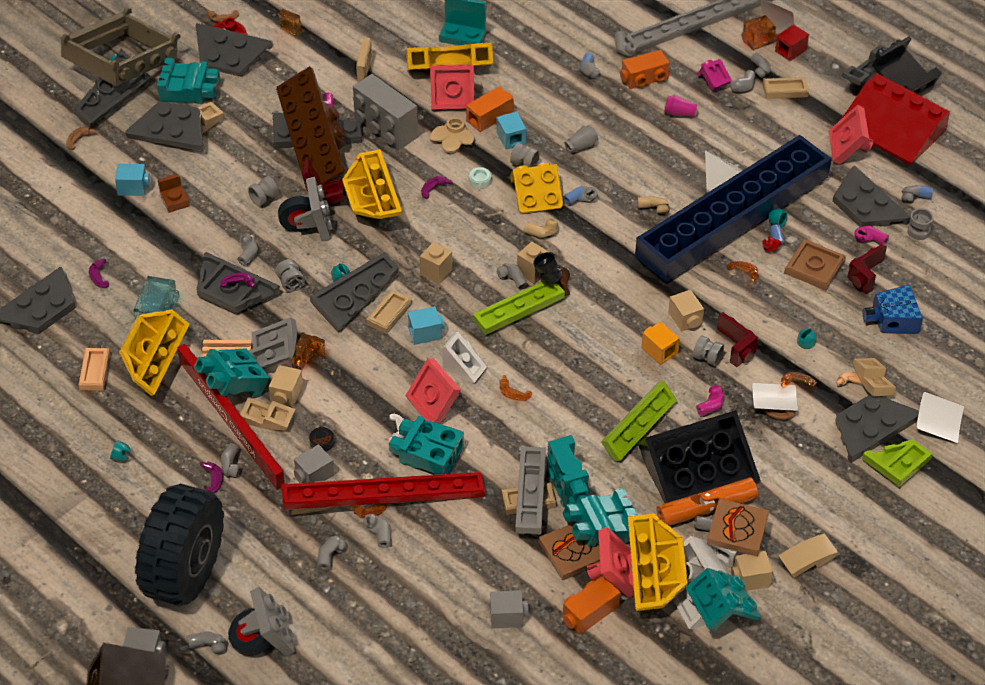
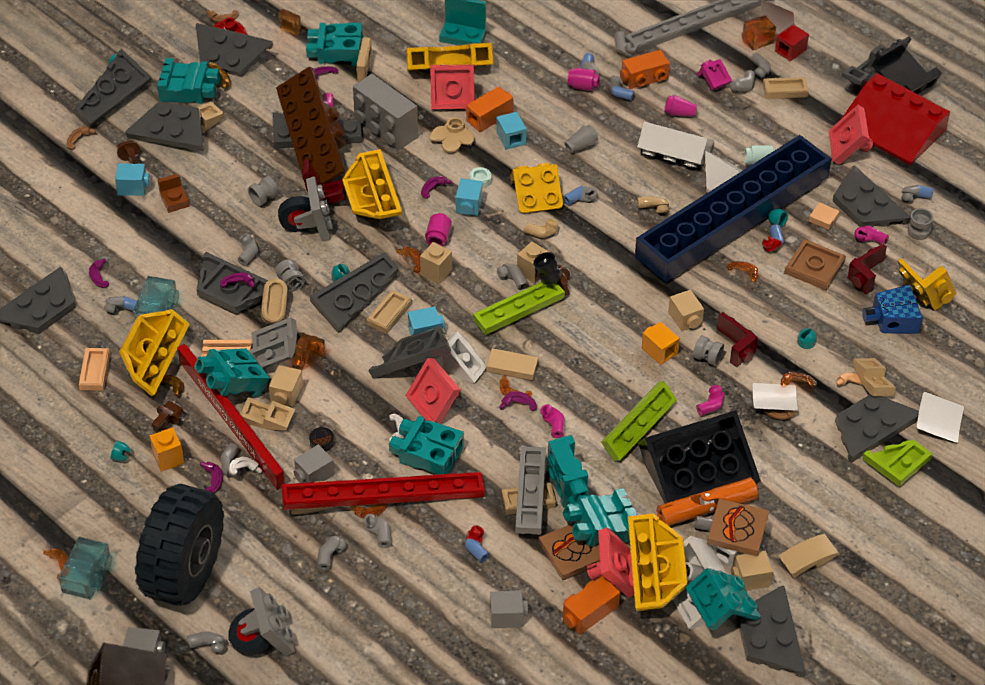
dark tan window [61,7,181,86] -> none
light grey wheel [510,143,540,167] -> none
none -> clear orange piece [43,548,71,581]
none -> clear light blue brick [58,537,112,600]
none -> light grey arm [104,296,141,313]
none -> reddish brown piece [117,140,140,164]
none -> light orange brick [149,427,184,472]
none -> reddish brown piece [152,401,184,433]
none -> pearl gold piece [161,375,183,396]
none -> pearl gold piece [208,62,231,89]
none -> white piece [228,457,262,475]
none -> tan tile [261,278,288,325]
none -> teal hips [306,23,363,66]
none -> magenta piece [313,66,338,79]
none -> dark grey wing [368,326,451,378]
none -> clear orange piece [396,247,421,273]
none -> dark pink brick [425,213,452,246]
none -> medium azure brick [456,178,483,216]
none -> medium blue arm [465,525,489,563]
none -> tan tile [486,348,539,380]
none -> magenta piece [499,391,537,411]
none -> dark pink arm [540,404,565,438]
none -> dark pink brick [567,67,600,91]
none -> medium blue arm [608,76,634,101]
none -> white slope [637,122,714,168]
none -> dark grey wing [737,586,805,677]
none -> light aqua brick [745,145,774,166]
none -> light nougat tile [809,202,840,230]
none -> yellow bracket [898,258,957,311]

